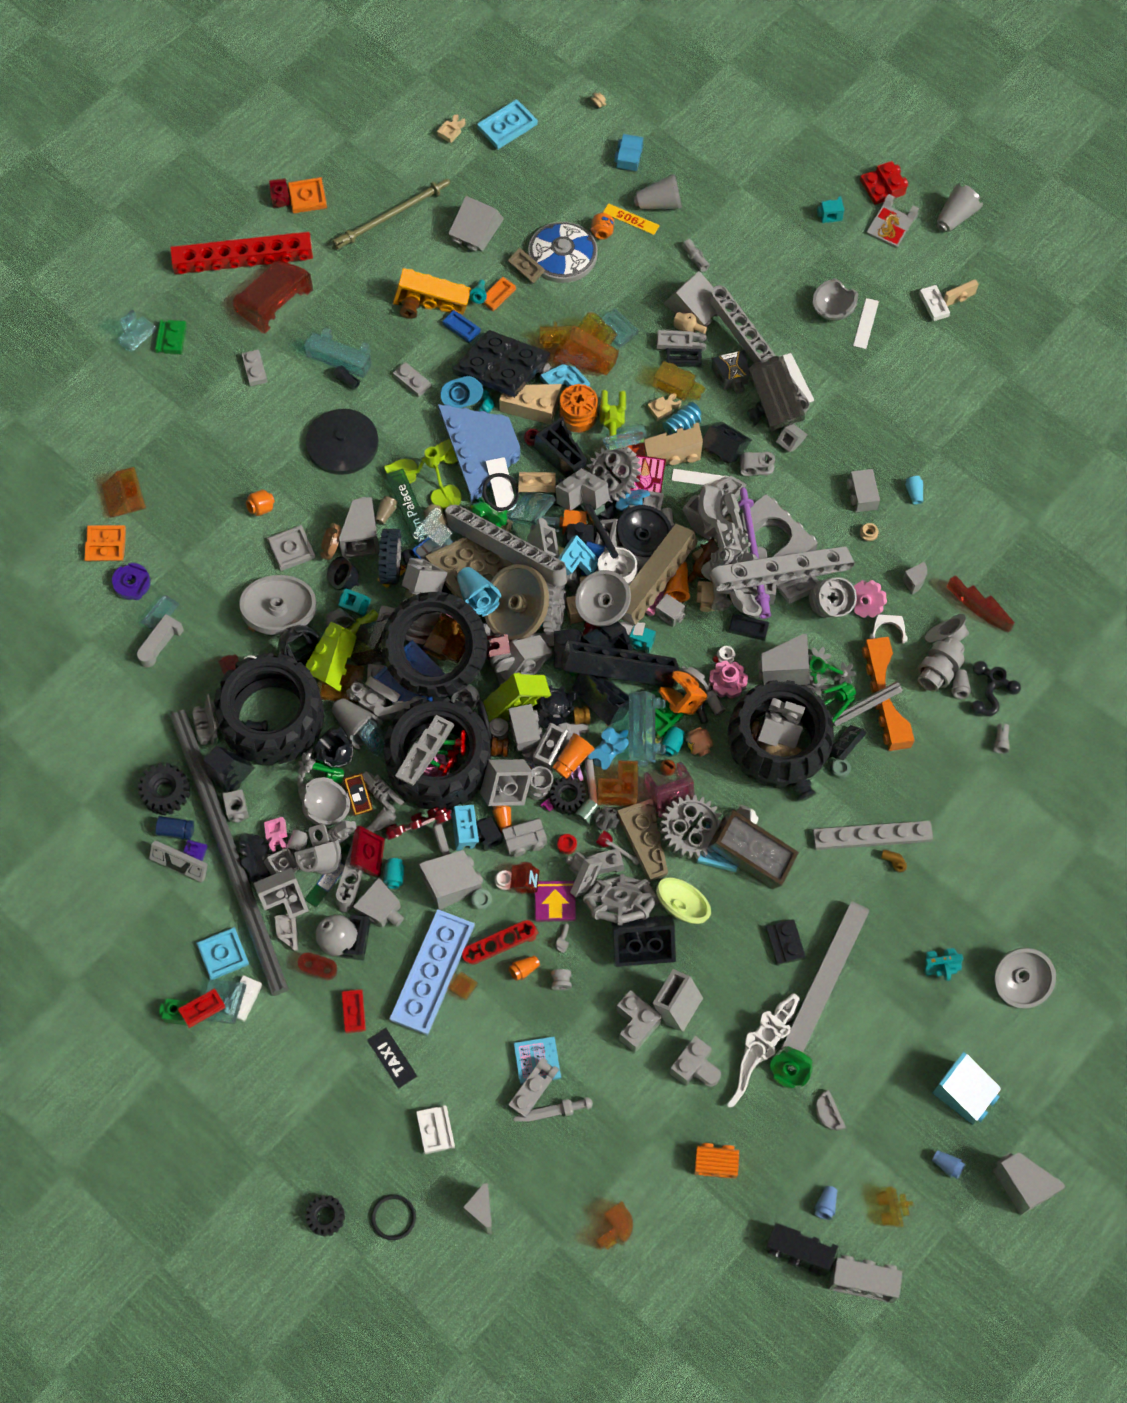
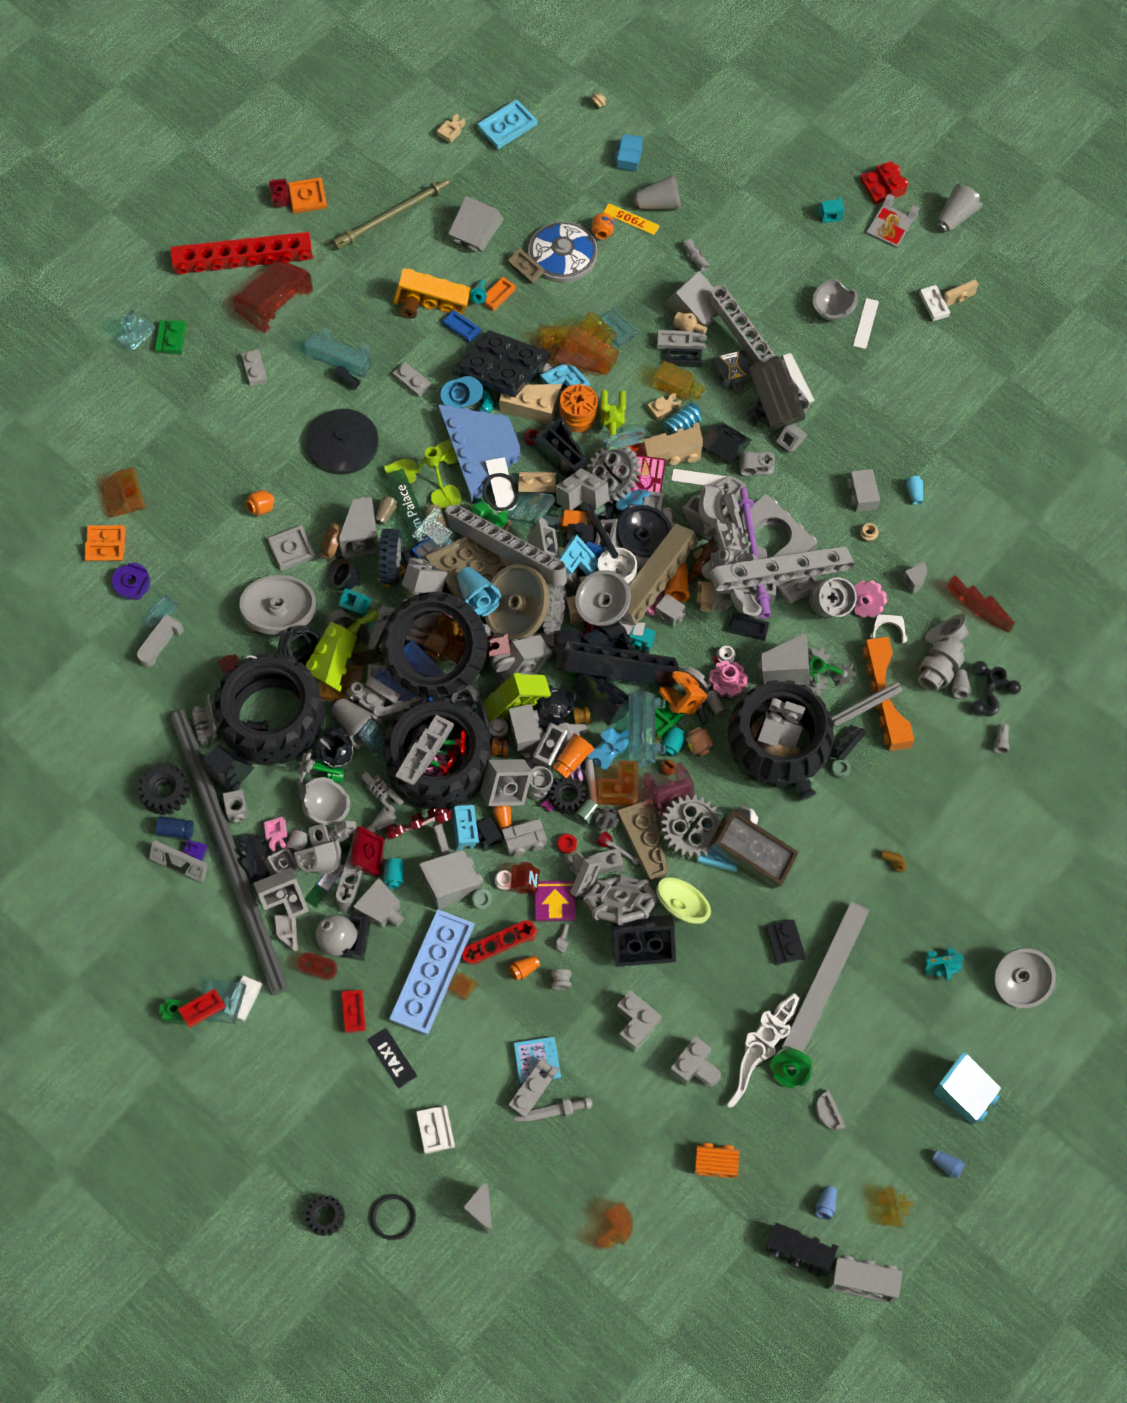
medium azure tile [197,927,249,980] -> none
tile [343,773,373,816] -> none
light grey brick [653,969,703,1032] -> none
light grey plate [813,821,933,850] -> none
green plant [823,682,856,723] -> none
light grey slope [993,1152,1065,1215] -> none

